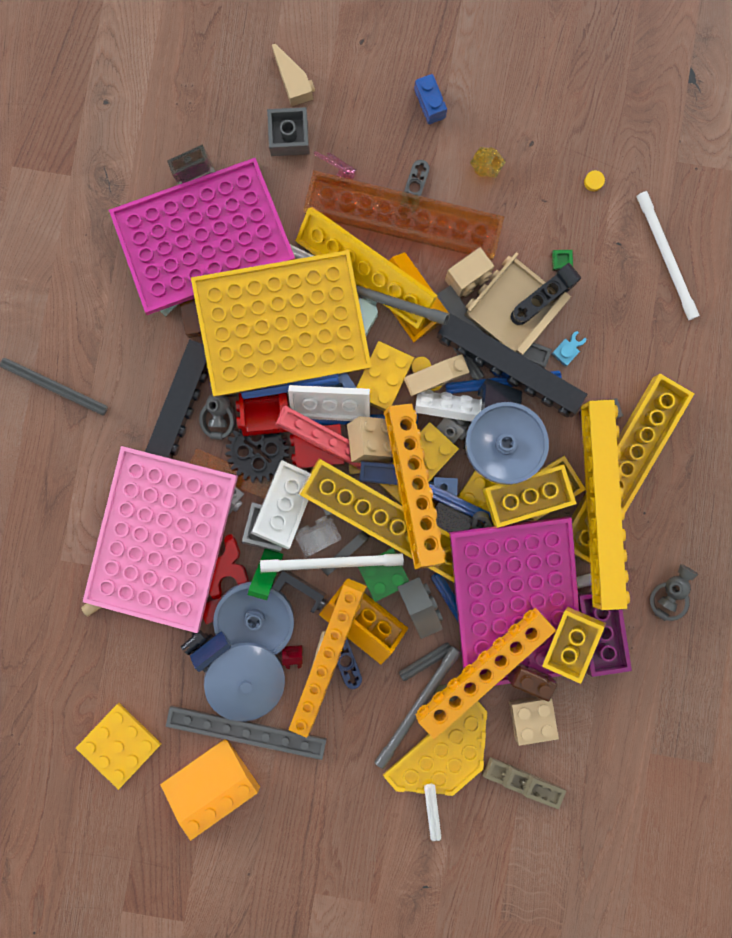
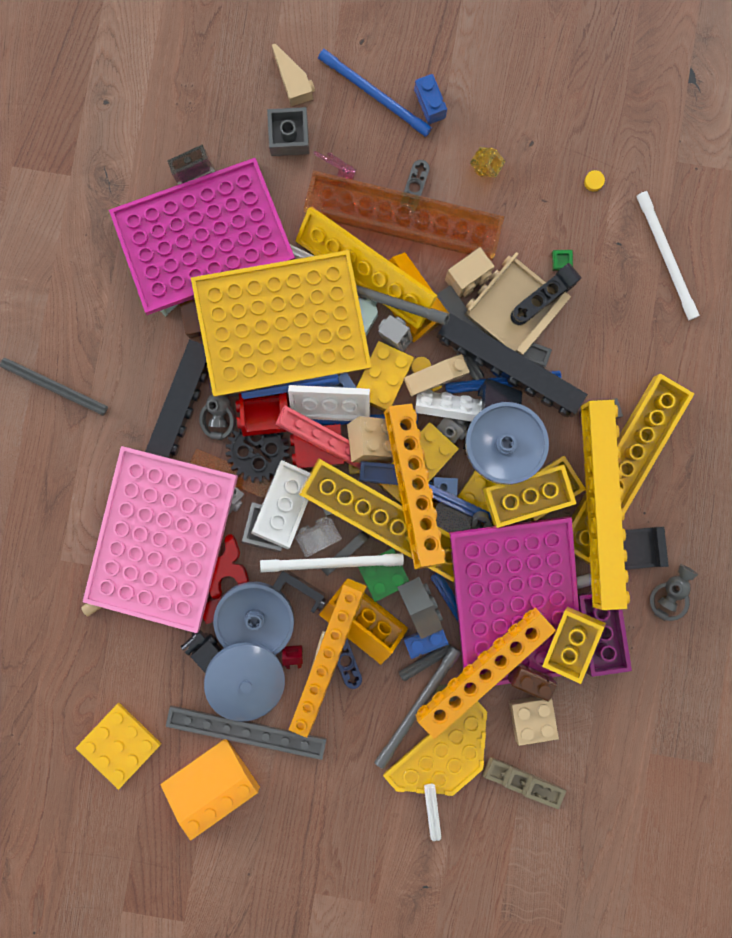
dark blue tile [190,631,231,672] -> none
green tile [247,549,284,600] -> none
medium azure plate [552,331,586,367] -> none
none -> blue piece [318,49,432,137]
none -> light grey brick [378,315,413,352]
none -> blue brick [403,629,448,659]
none -> black panel [623,527,669,570]

